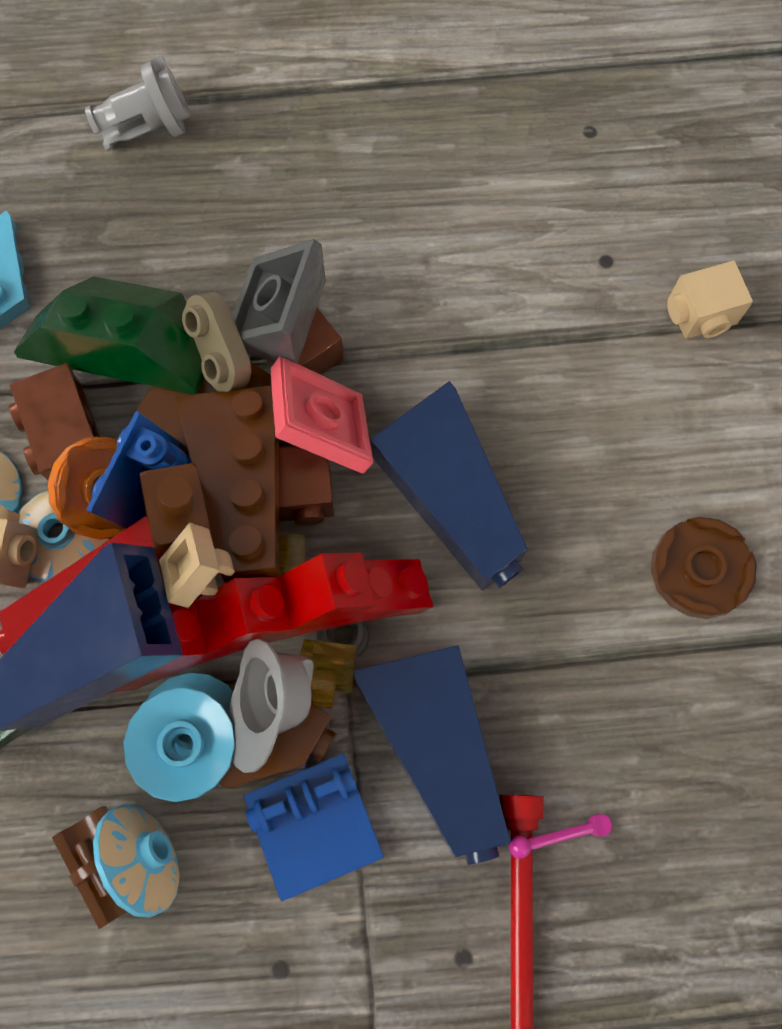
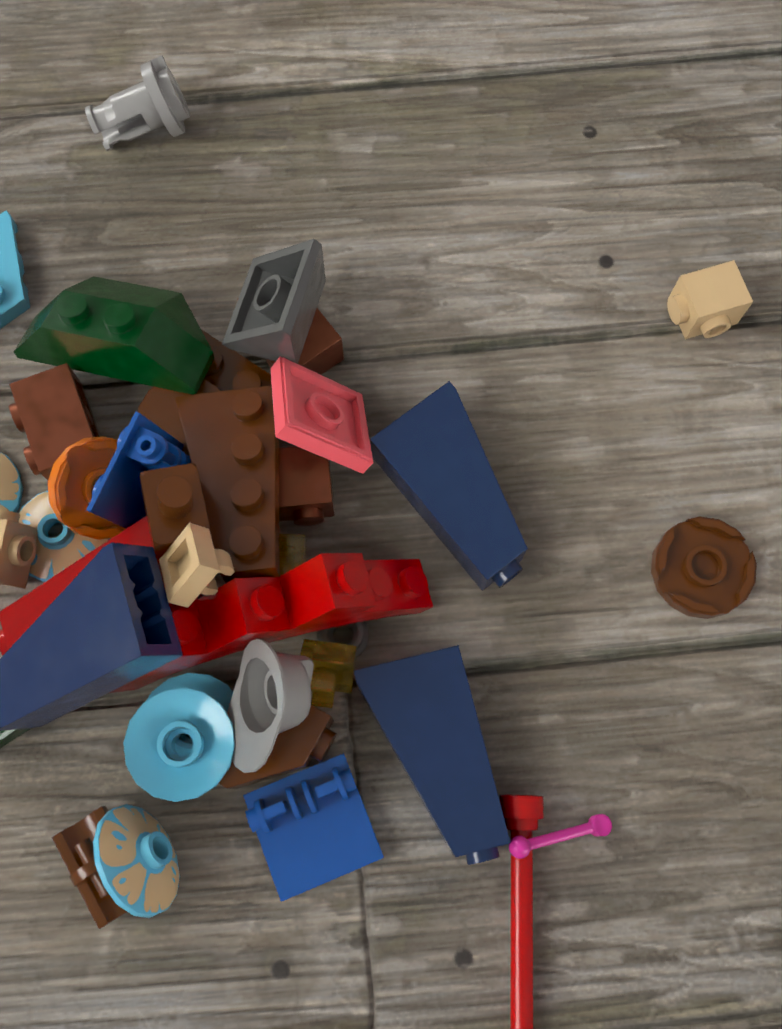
dark tan plate [182,292,251,392] -> none

